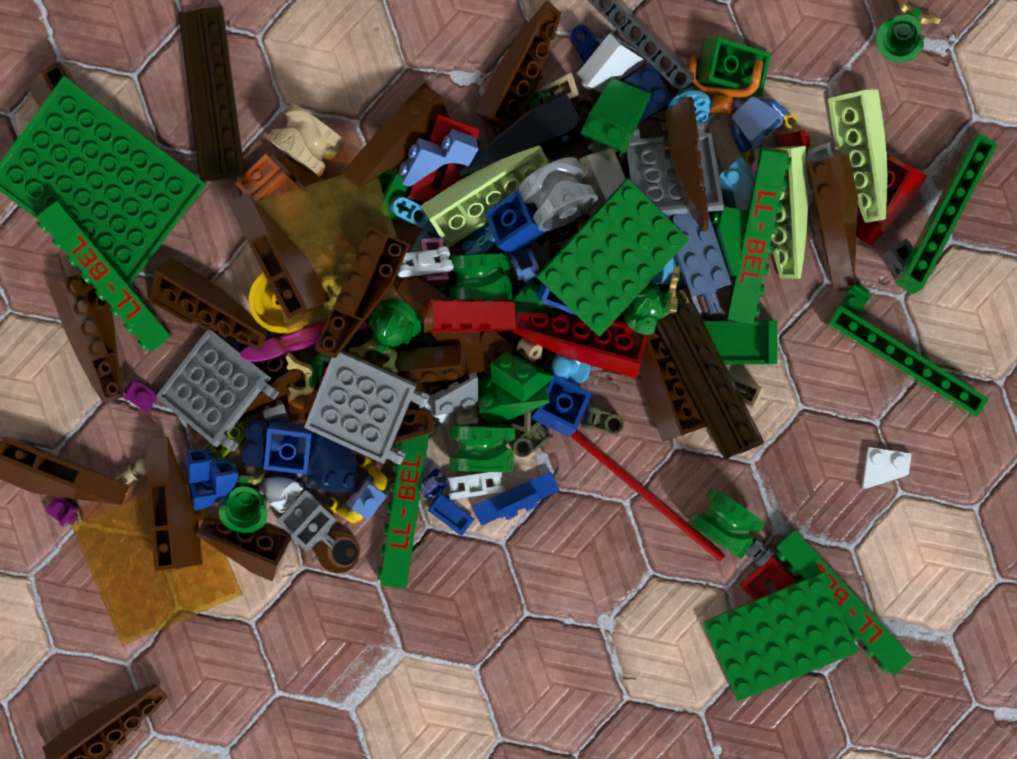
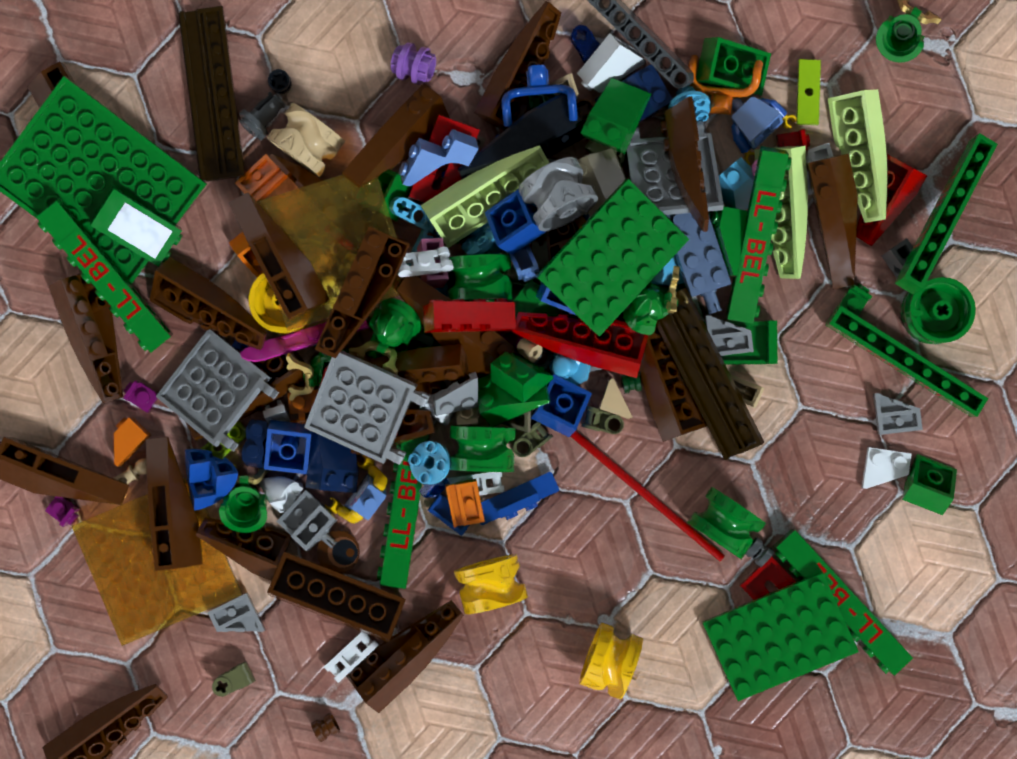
none -> panel [90,185,183,267]
none -> orange slope [114,417,151,467]
none -> light grey wing [208,592,266,632]
none -> olive piece [212,661,256,697]
none -> orange slope [229,232,263,277]
none -> dark grey piece [239,92,286,141]
none -> reddish brown brick [267,552,406,642]
none -> black wheel [268,69,292,94]
none -> reddish brown wheel [311,713,340,742]
none -> white plate [324,632,379,683]
none -> reddish brown wedge [346,600,464,713]
none -> medium lavender piece [391,42,436,85]
none -> medium azure plate [408,441,451,485]
none -> orange plate [446,479,485,528]
none -> yellow piece [454,554,528,614]
none -> blue piece [502,65,578,127]
none -> yellow piece [579,622,643,700]
none -> tan slope [599,378,632,419]
none -> dark green wheel [620,372,642,394]
none -> light grey wing [705,315,754,356]
none -> lime tile [796,59,821,126]
none -> light grey wing [873,393,923,435]
none -> green piece [900,277,976,345]
none -> green slope [902,454,957,516]

